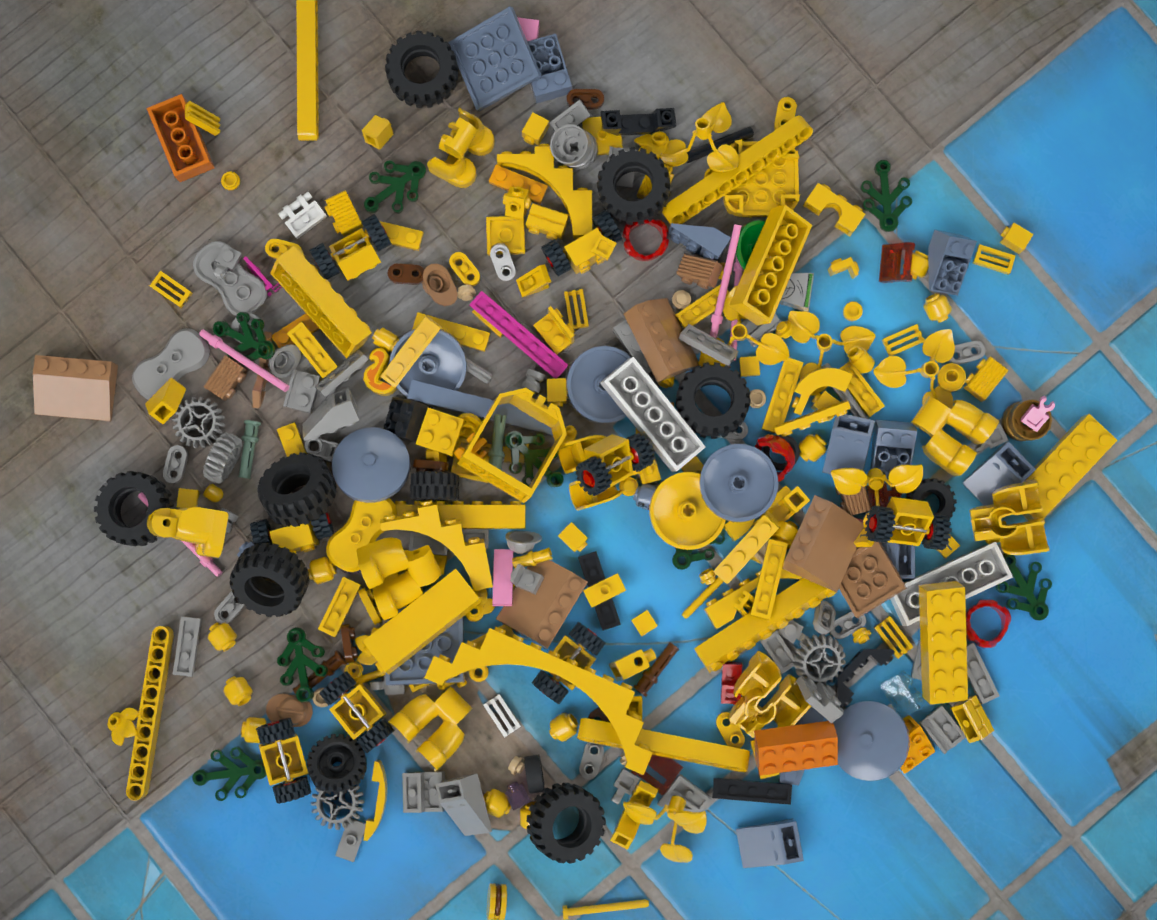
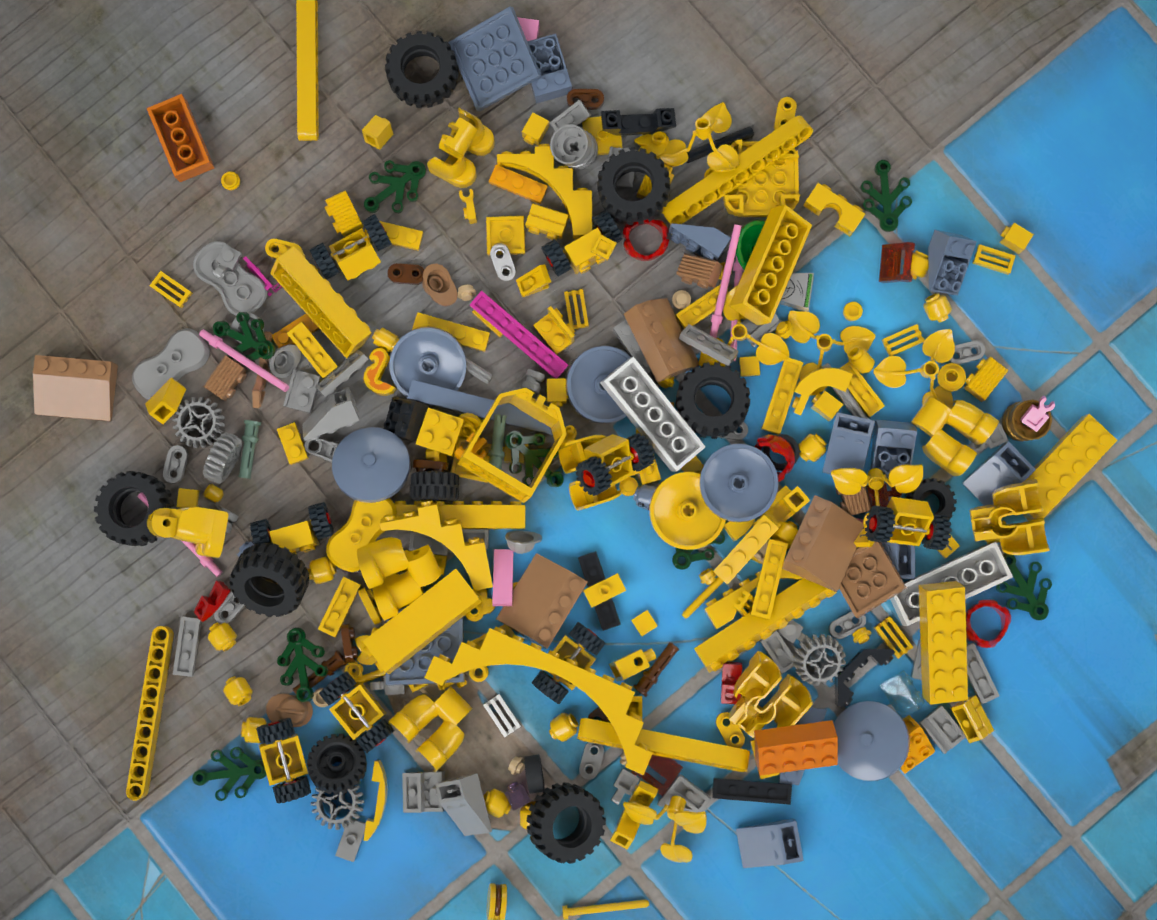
yellow plate [107,708,139,746] -> none
yellow tile [185,101,220,136] -> none
black tyre [257,453,337,527] -> none
white plate [278,192,327,239] -> none
yellow tile [380,315,442,388] -> none
yellow plate [449,252,480,286] -> none
yellow brick [503,187,531,219] -> none
light grey bracket [510,564,544,595] -> none
yellow pin [512,547,553,568] -> none
yellow brick [558,522,588,553] -> none
tan plate [749,389,766,408] -> none
yellow plate [774,400,851,437] -> none
light grey plate [796,675,844,723] -> none
light grey plate [813,601,836,635] -> none
yellow bracket [827,257,859,279] -> none
none -> red slope [194,580,230,622]
none -> yellow plate [459,189,477,224]

